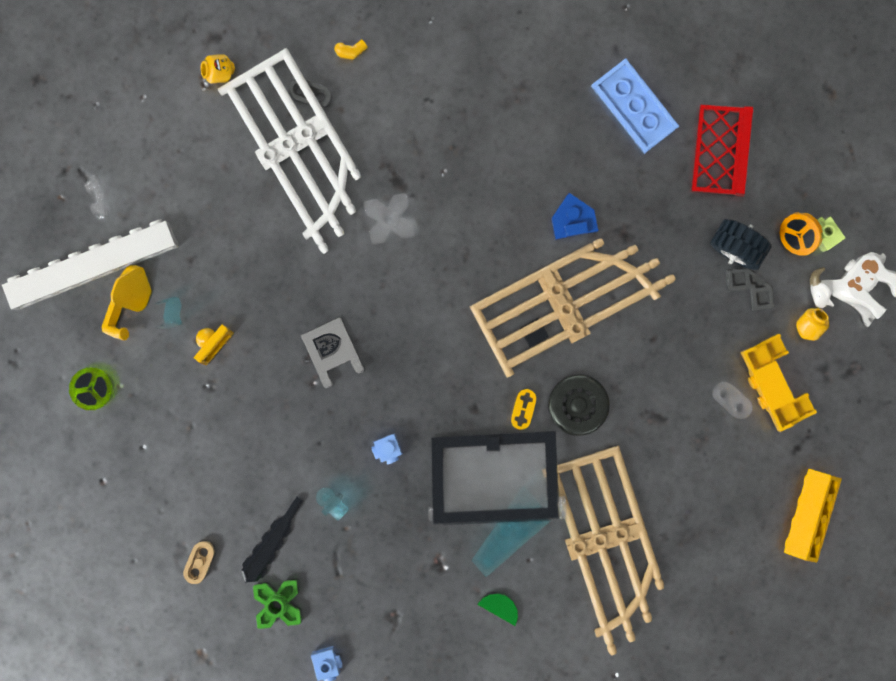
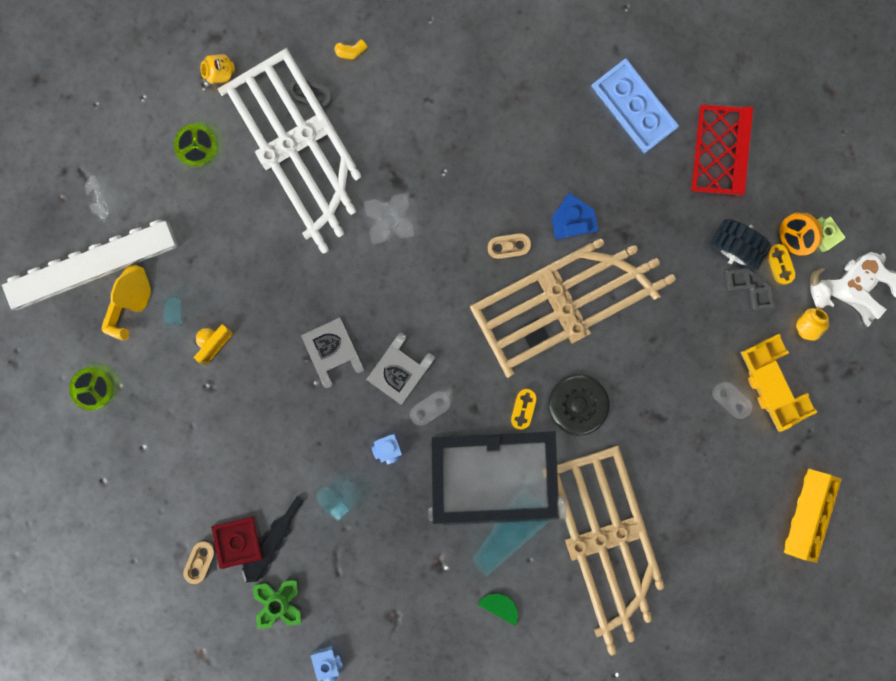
none -> clear neon green tile [173,123,218,167]
none -> dark red plate [211,516,263,569]
none -> light grey flag [366,333,435,405]
none -> clear plate [410,391,450,426]
none -> tan plate [487,234,531,259]
none -> yellow beam [767,244,795,285]

